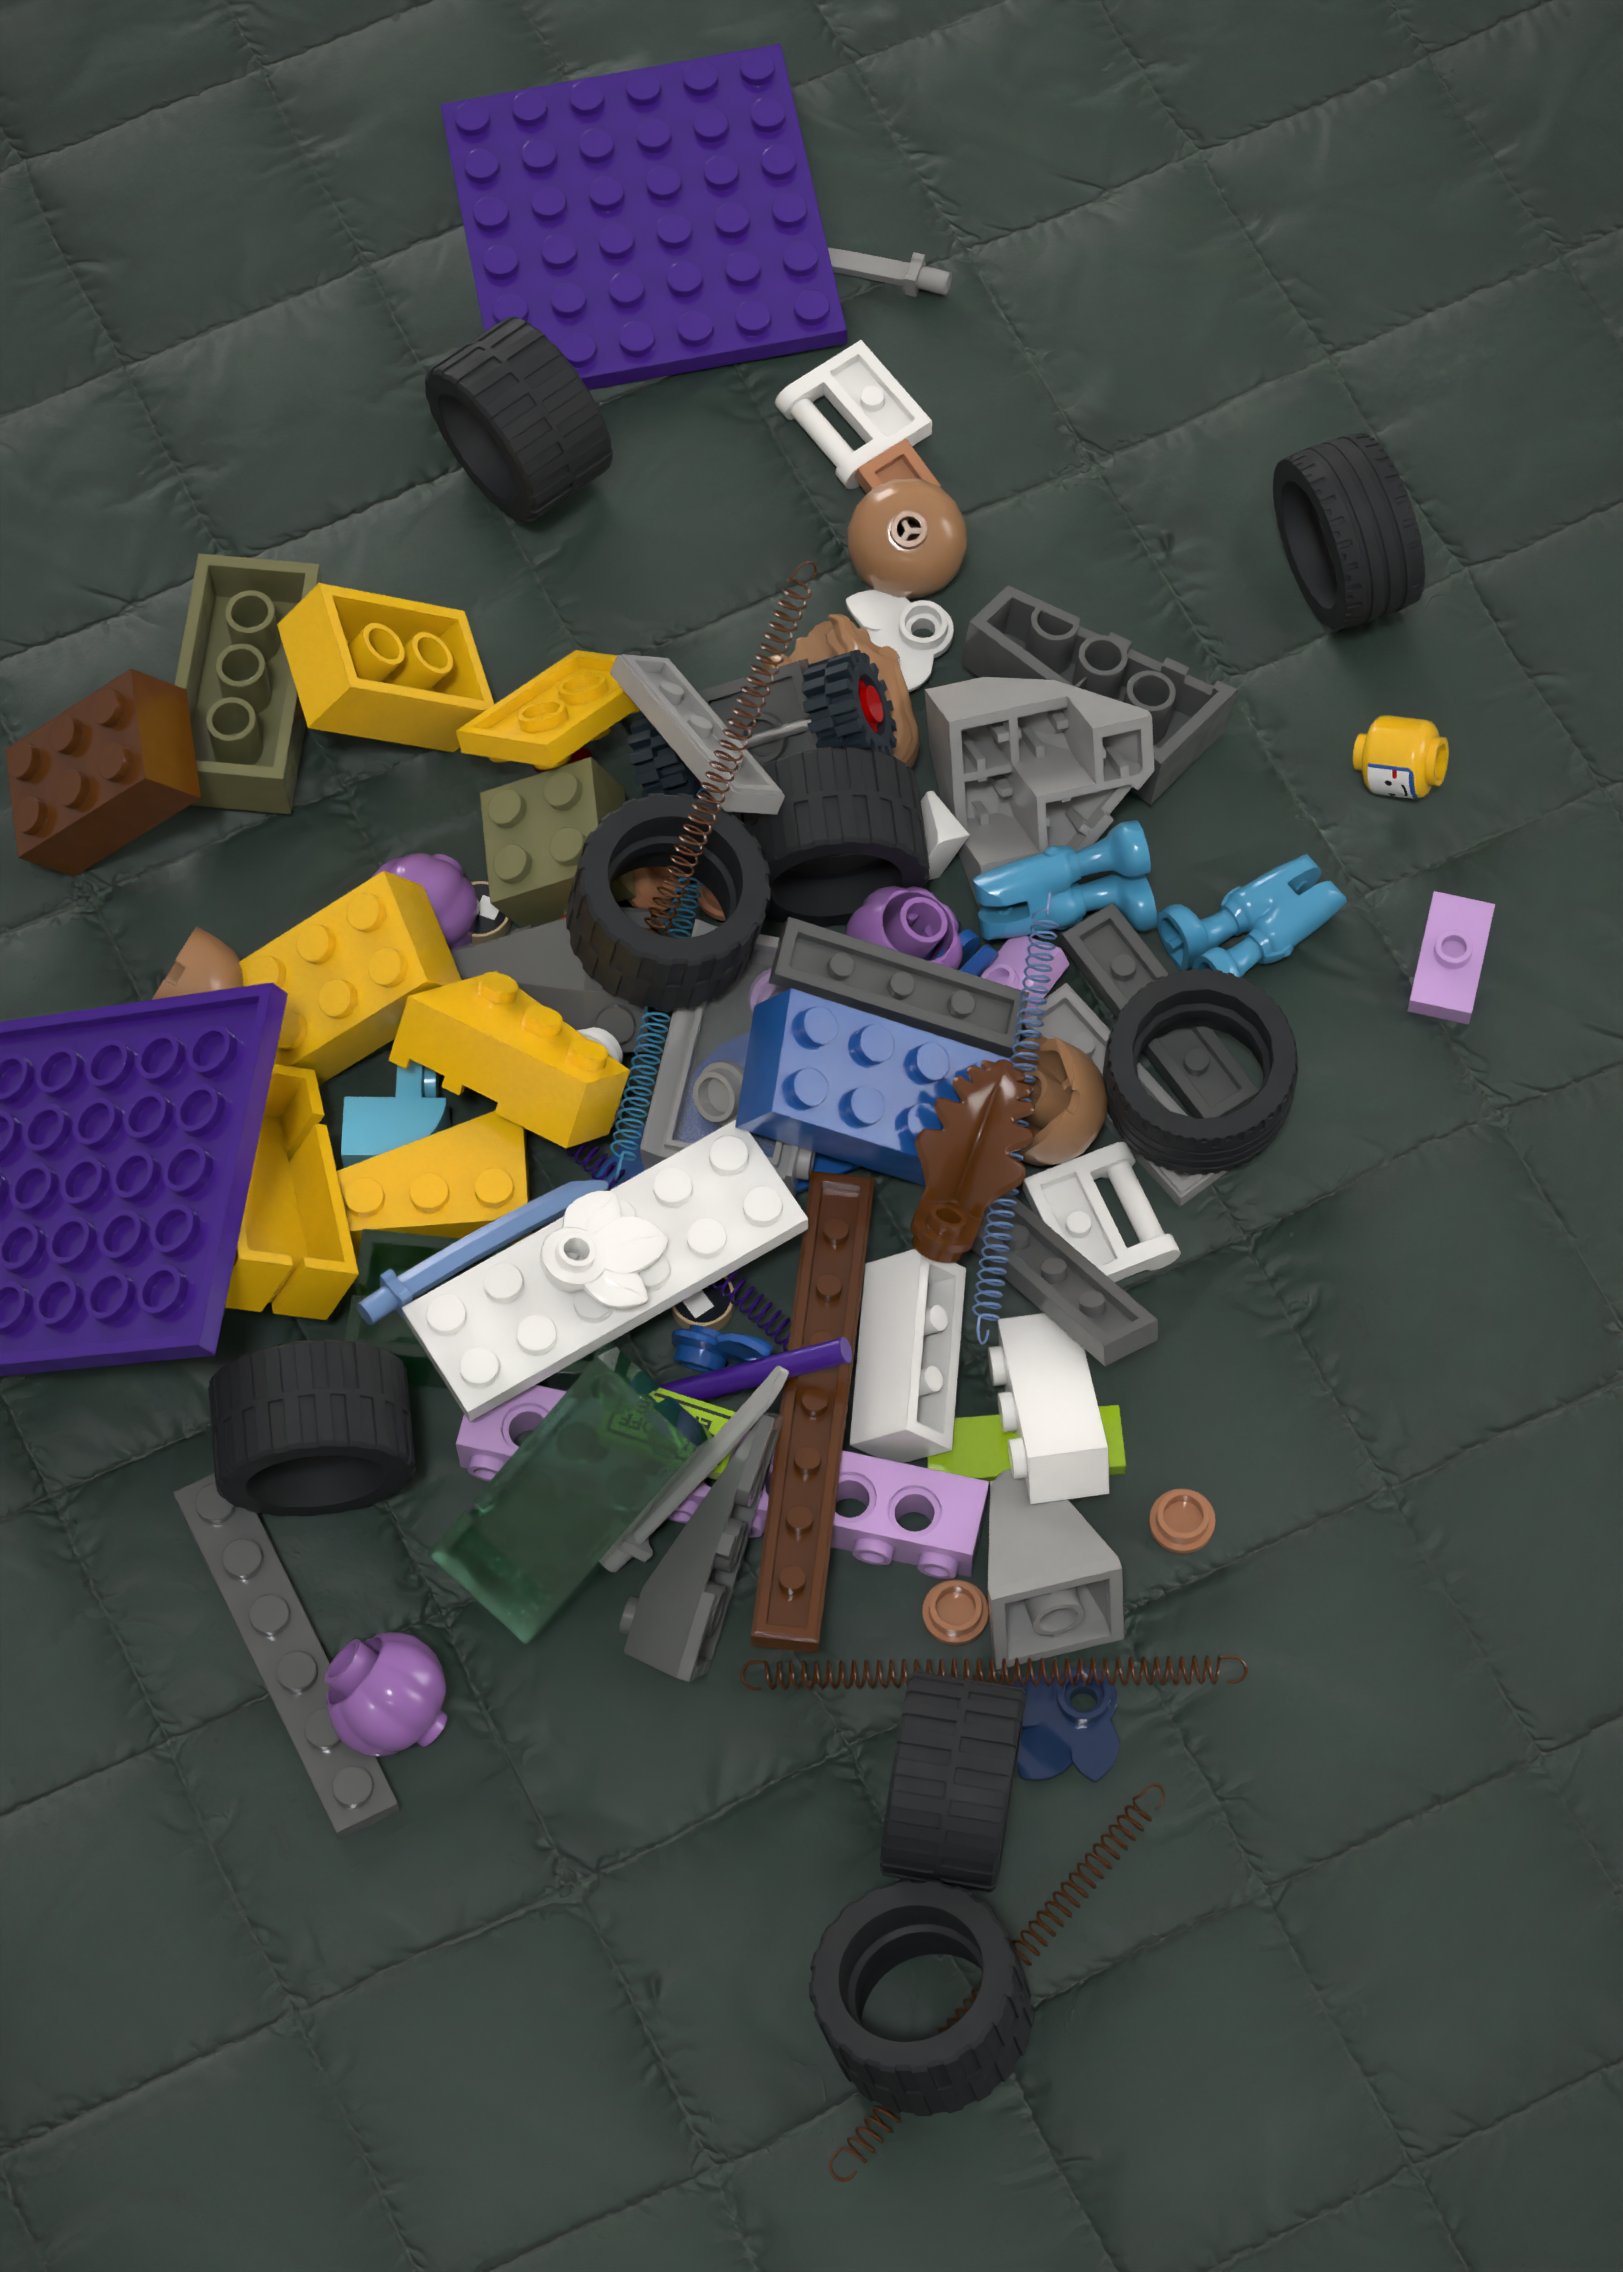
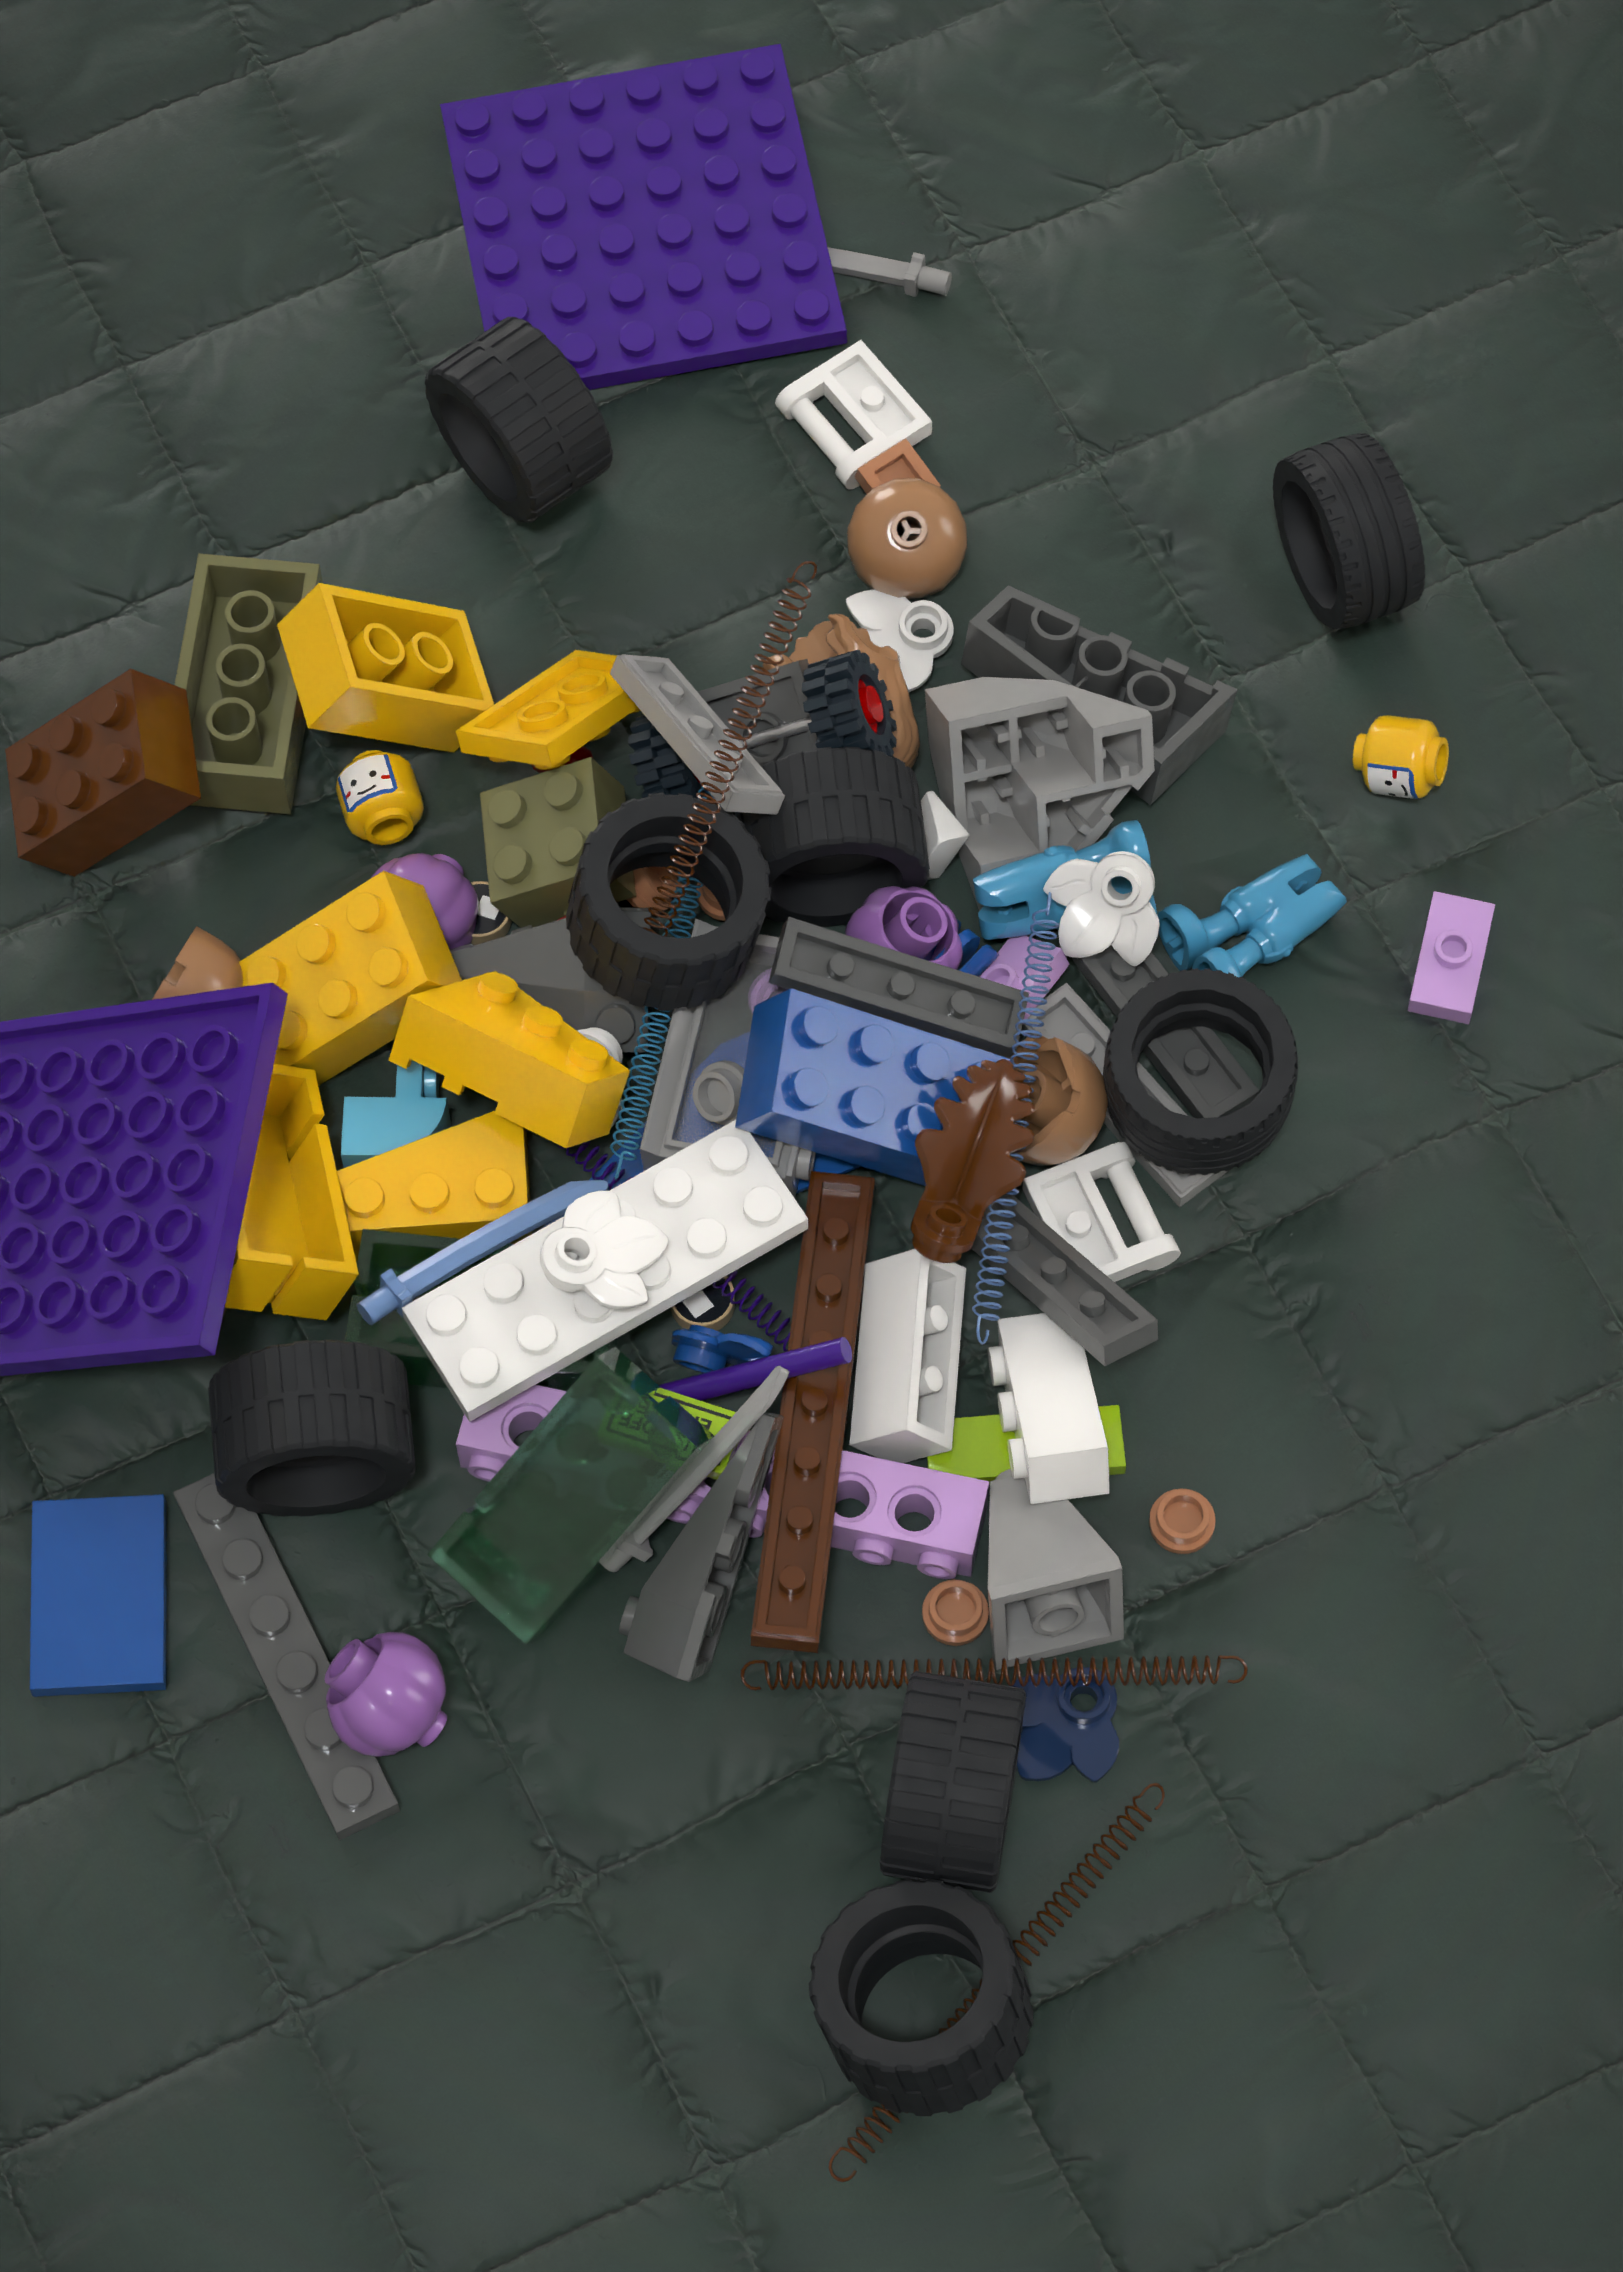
none -> blue tile [30,1494,167,1697]
none -> yellow head [336,750,424,845]
none -> white plate [1043,851,1160,966]

